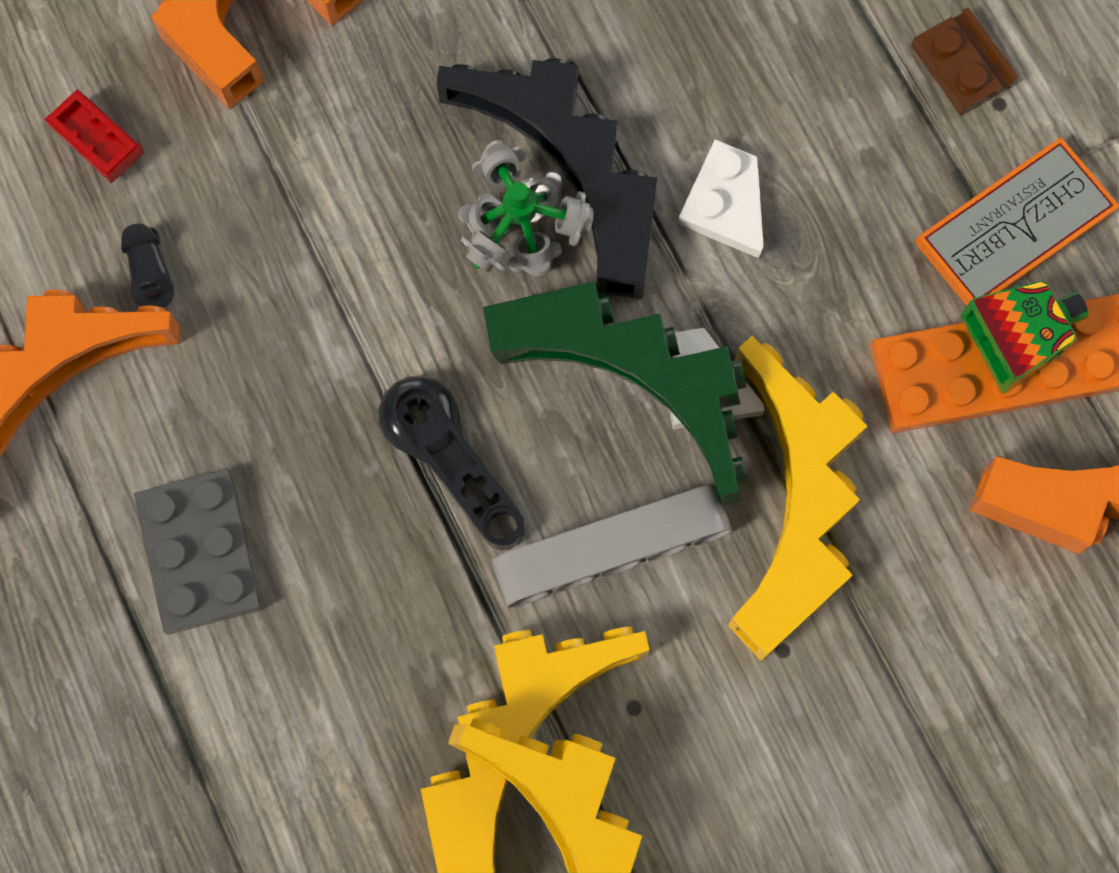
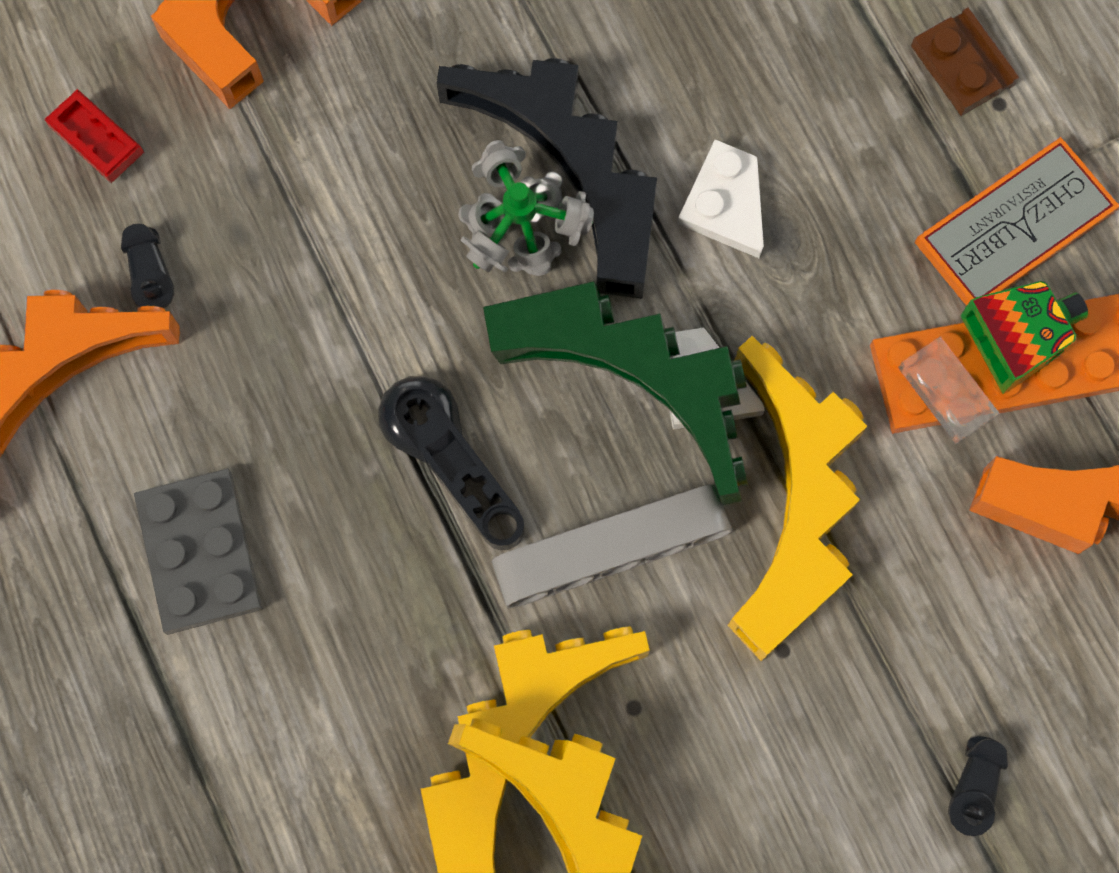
none -> clear plate [898,336,1000,445]
none -> black piece [948,736,1008,836]

